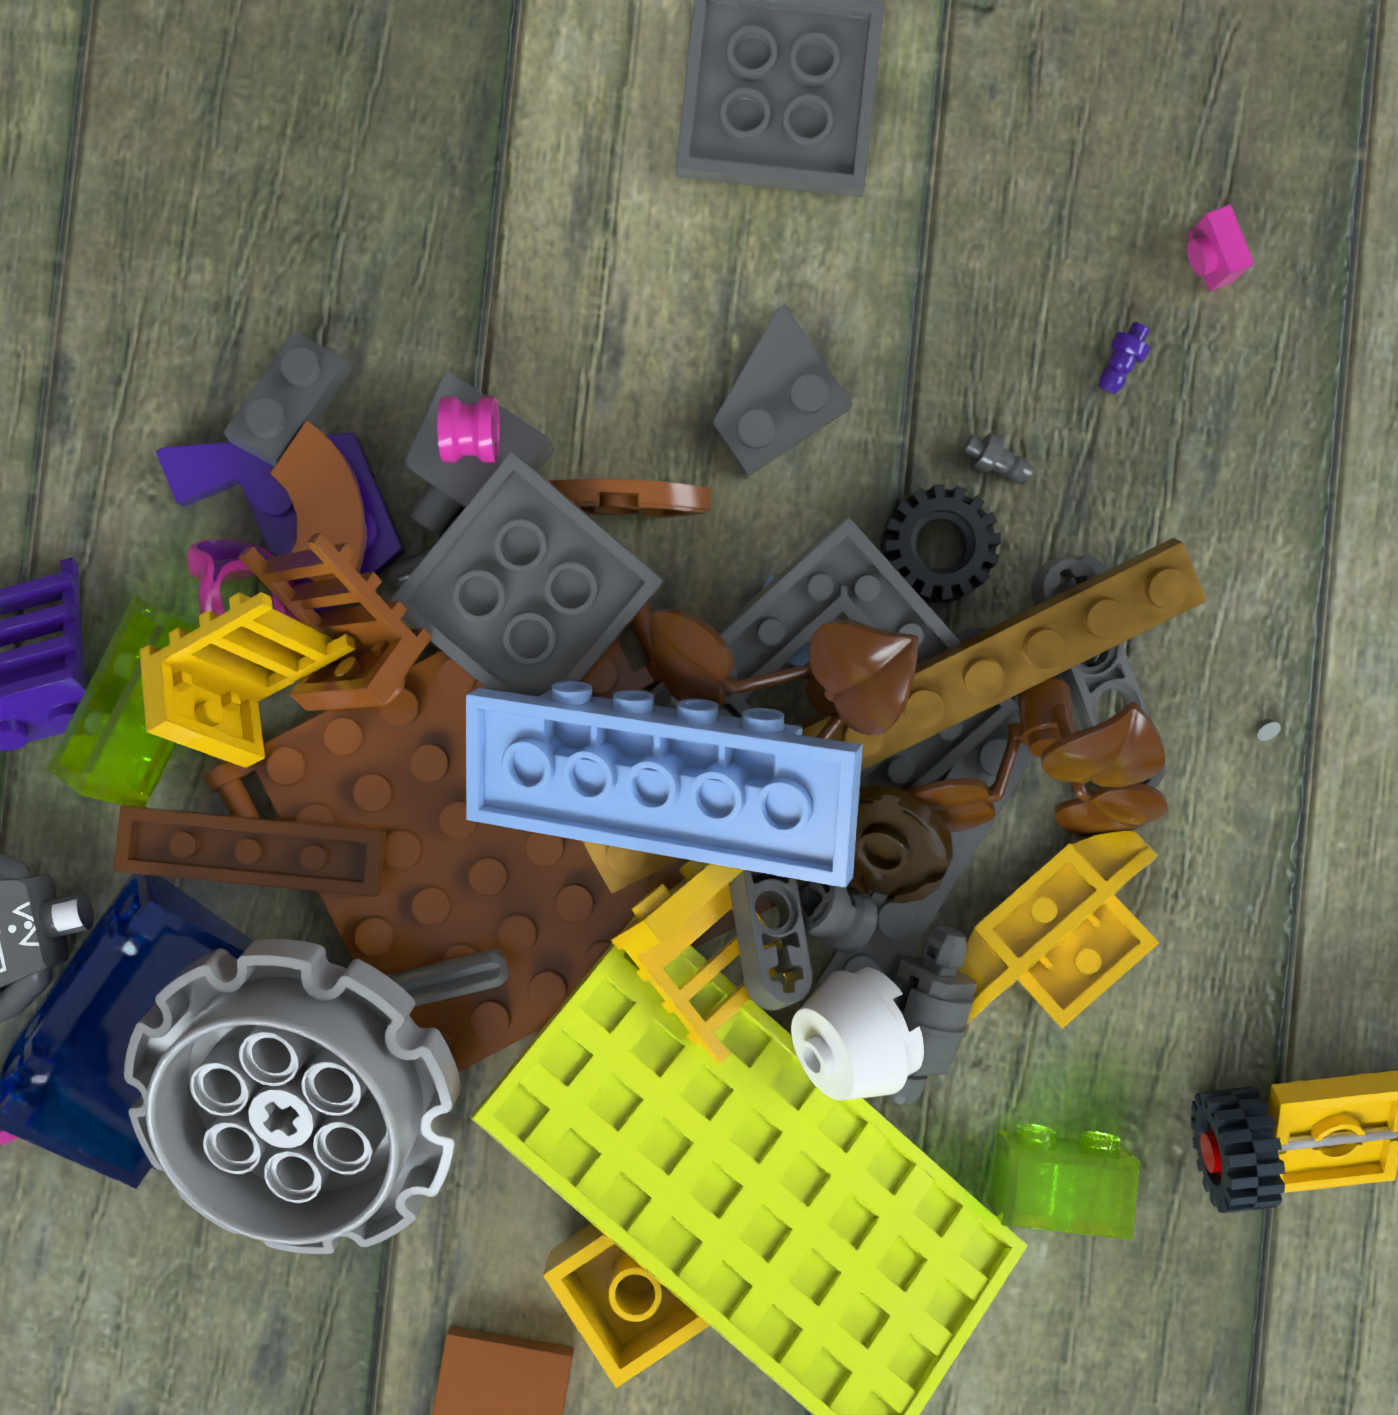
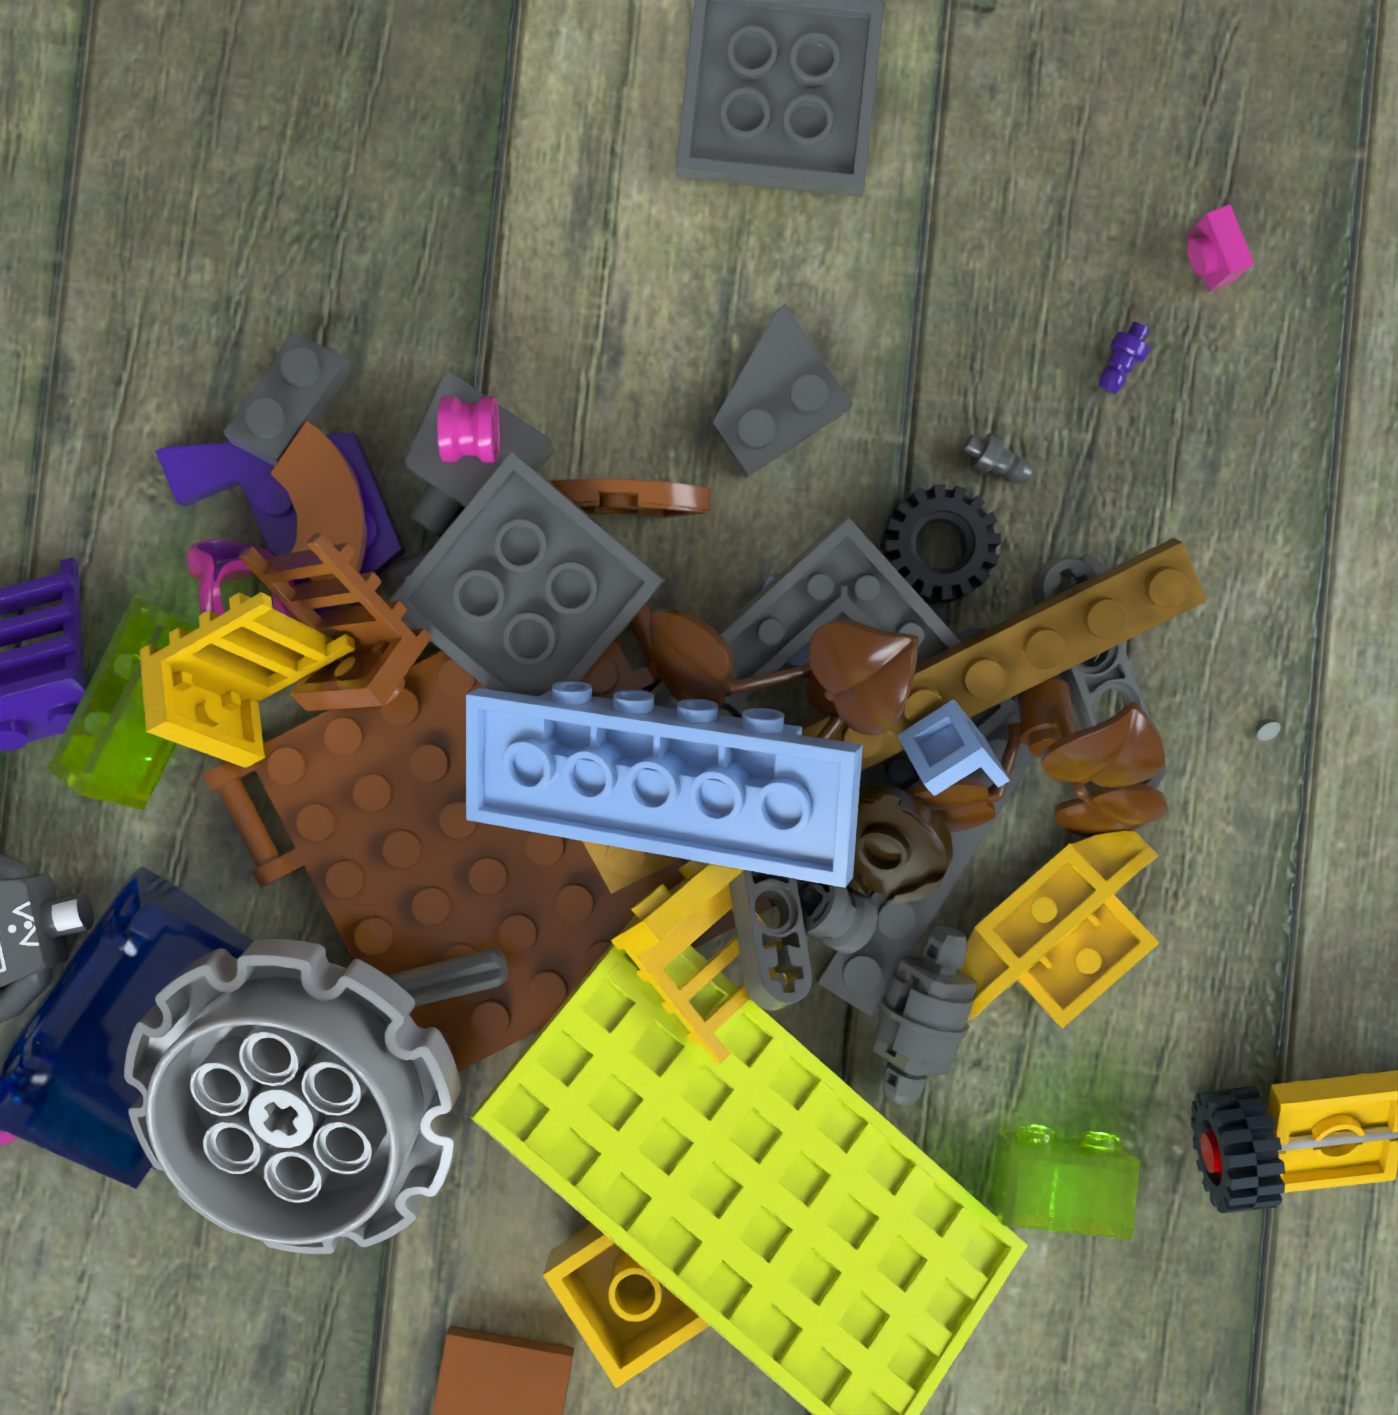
reddish brown plate [113,805,387,897] -> none
white cone [791,967,924,1100] -> none
none -> light blue panel [897,699,1010,796]

